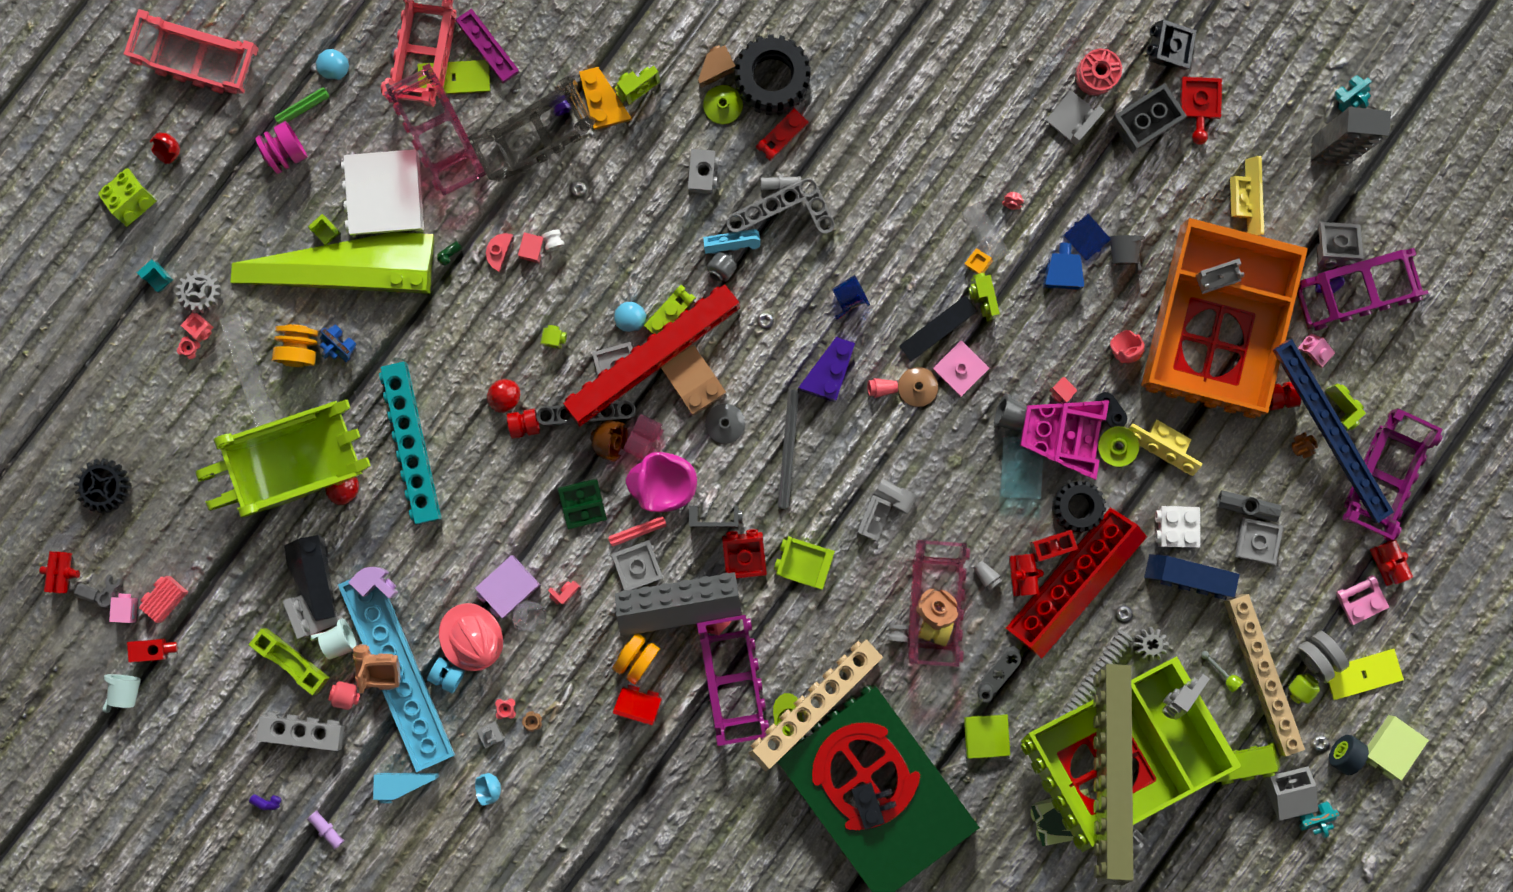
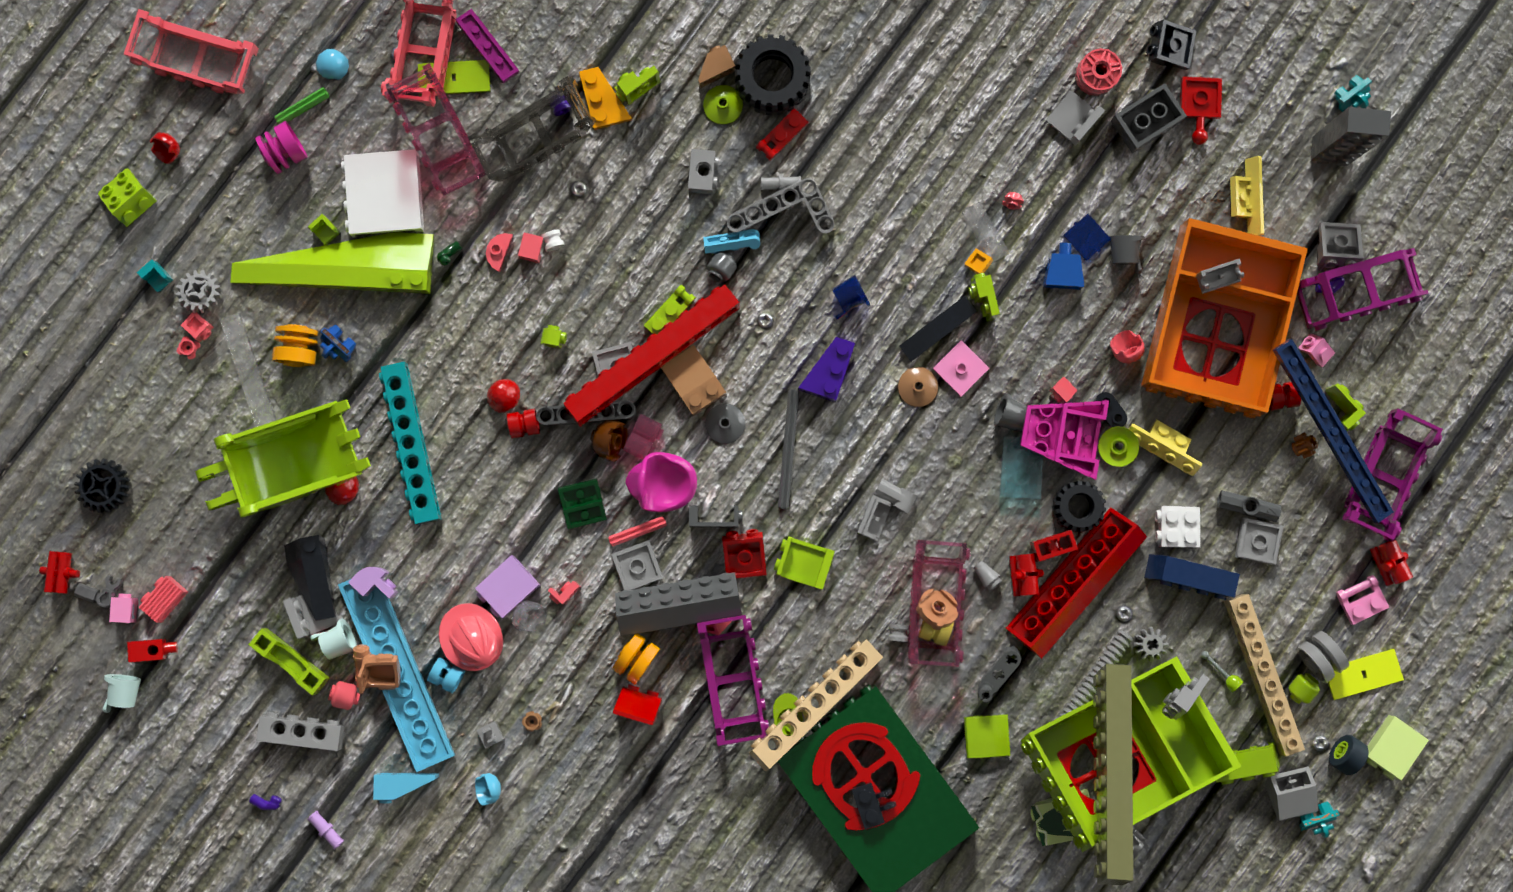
coral plate [495,699,516,719] -> none
medium azure hair [614,302,647,332] -> none
coral cone [867,378,898,398] -> none

